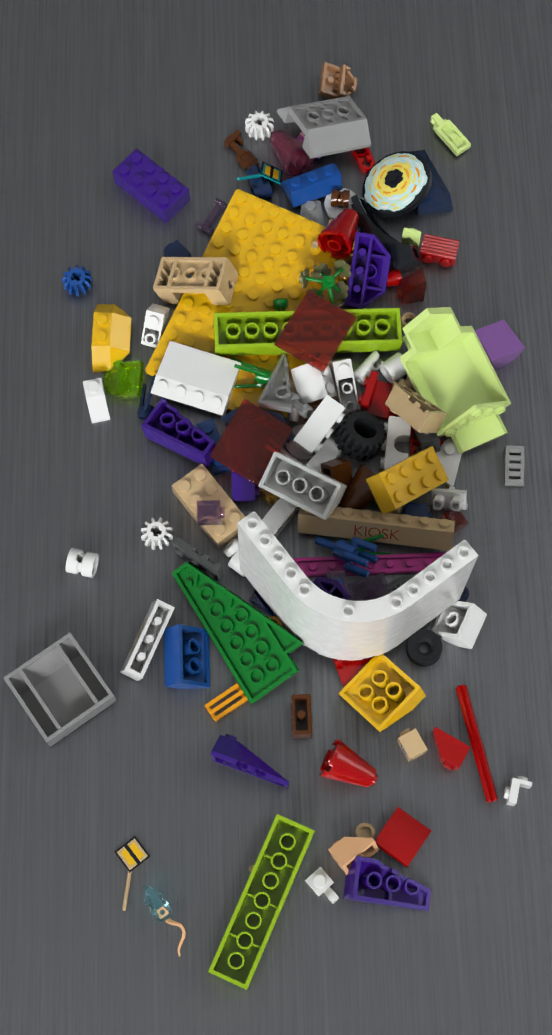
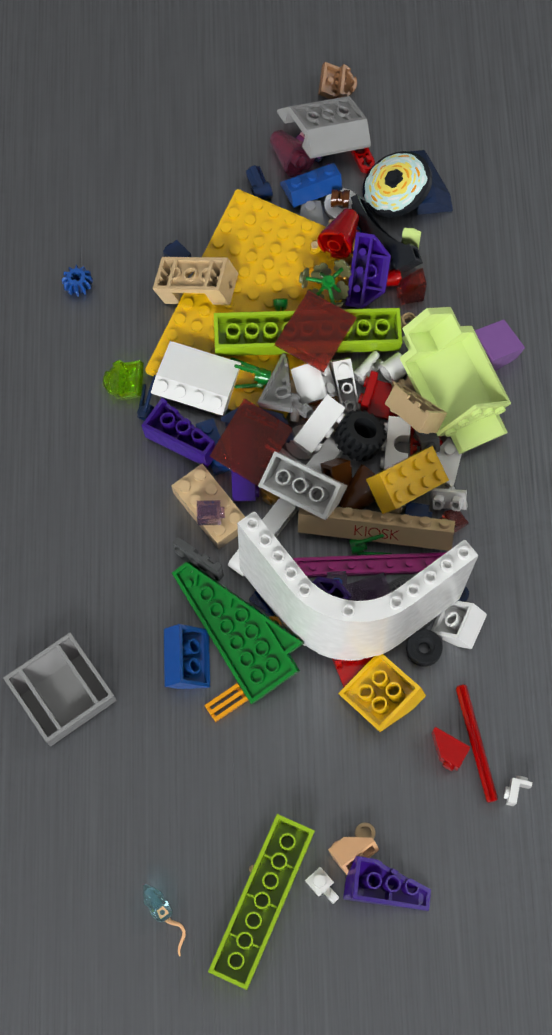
white wheel [65,548,99,578] -> none
white slope [83,378,110,424] -> none
yellow wedge [91,304,132,372] -> none
dark purple brick [112,148,190,223] -> none
piece [114,836,151,911] -> none
white brick [120,599,175,681] -> none
white slope [141,304,170,348] -> none
white gear [141,517,173,550] -> none
clear purple piece [195,198,227,235] -> none
dark purple wedge [210,734,289,789] -> none
white tile [223,538,239,557] -> none
reddish brown piece [224,130,259,170] -> none
piece [237,161,283,184] -> none
white gear [245,111,274,141] -> none
reddish brown brick [291,694,312,739] -> none
blue plant [315,537,378,578] -> none
red cone [319,739,378,788] -> none
red slope [375,807,431,867] -> none
tan brick [397,728,428,762] -> none
red brick [420,233,460,267] -> none
yellowish green hinge [430,113,471,156] -> none
light grey slope [504,446,525,487] -> none

